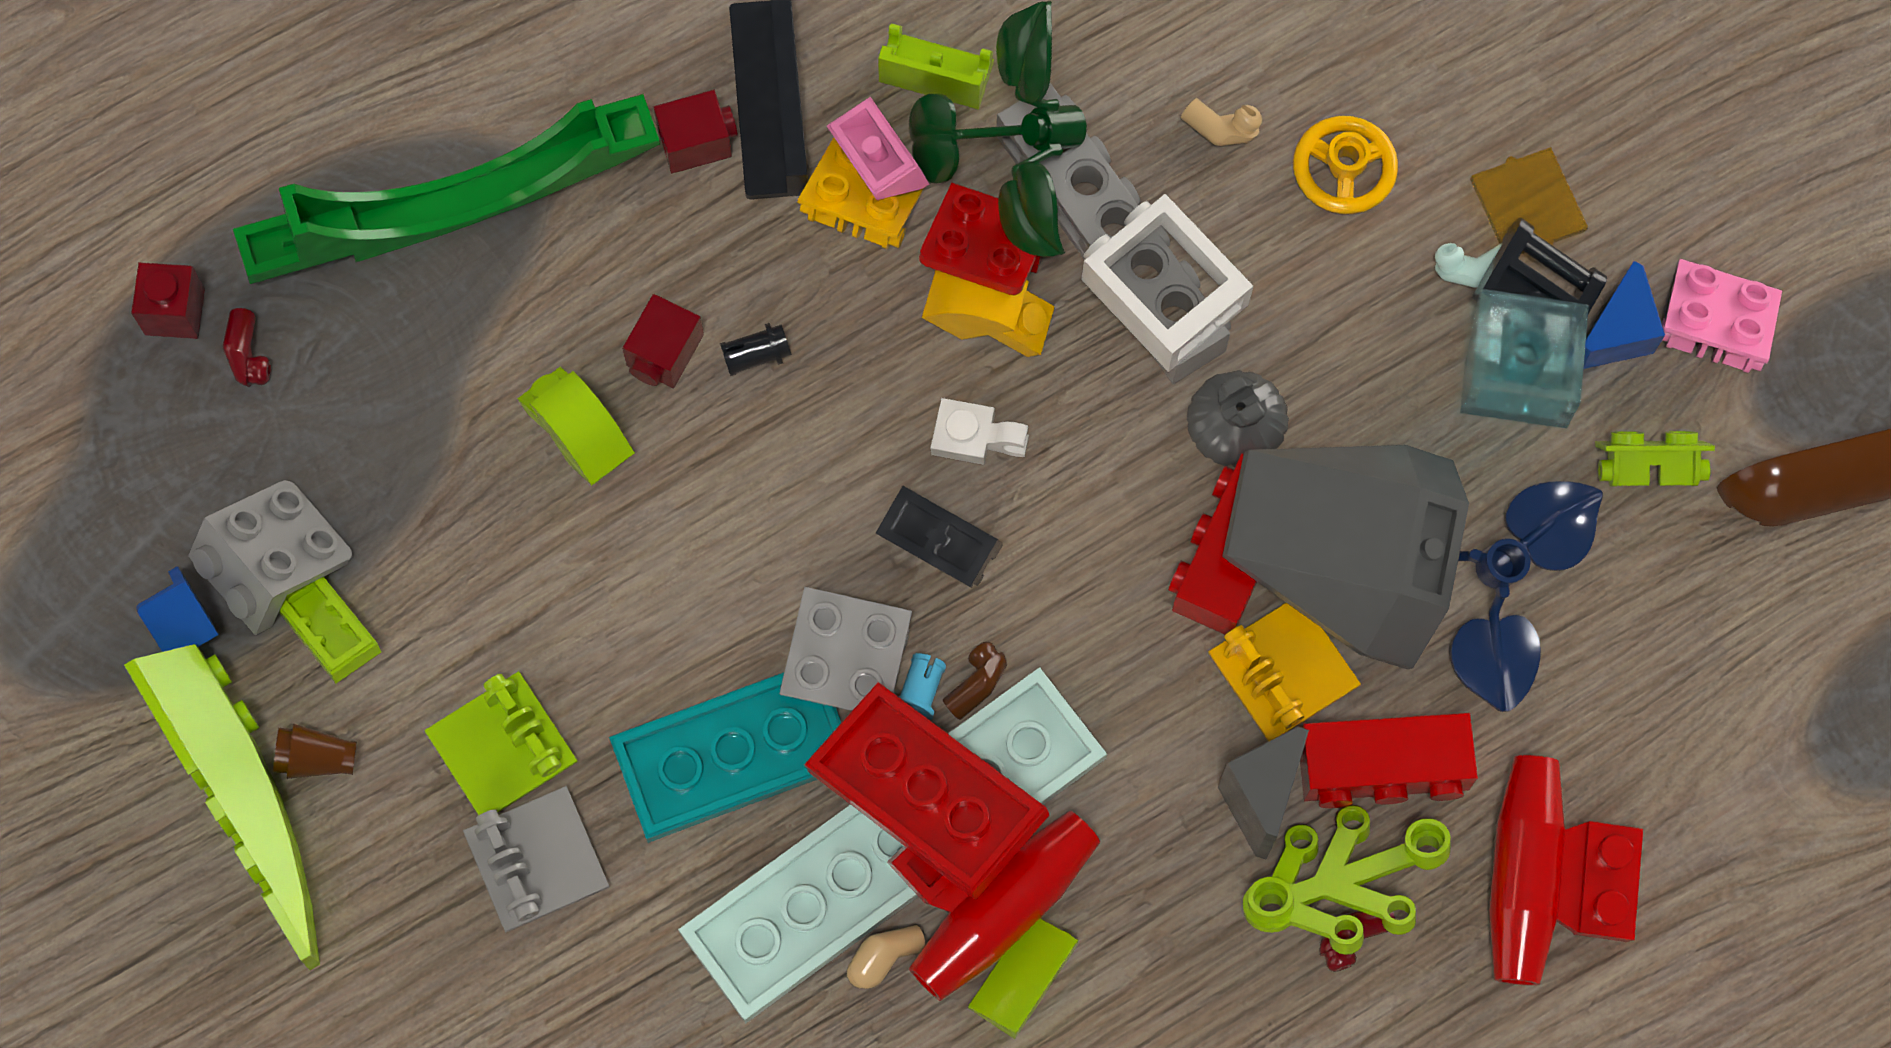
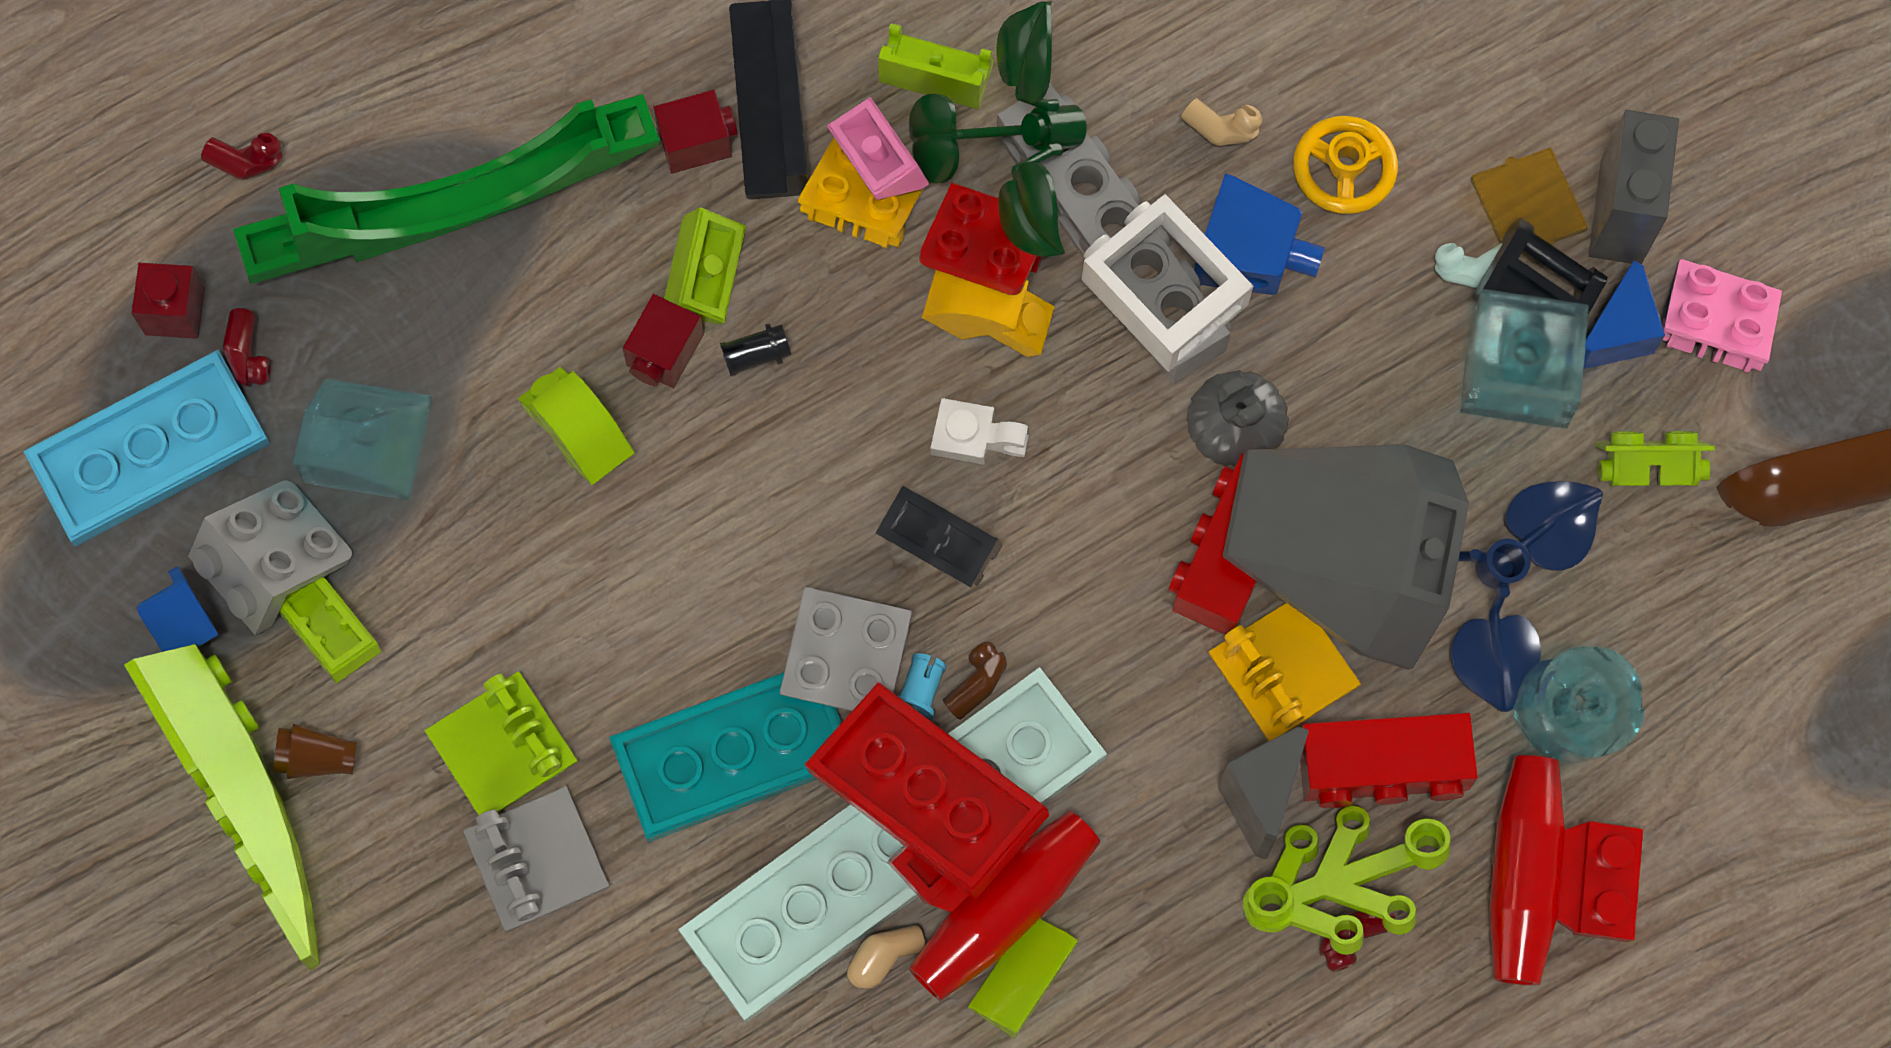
none -> medium azure tile [23,350,270,547]
none -> dark red arm [201,133,282,180]
none -> clear light blue slope [293,379,432,500]
none -> lime slope [664,207,746,325]
none -> blue torso [1194,173,1325,295]
none -> clear light blue brick [1514,646,1645,765]
none -> dark grey brick [1589,110,1679,265]

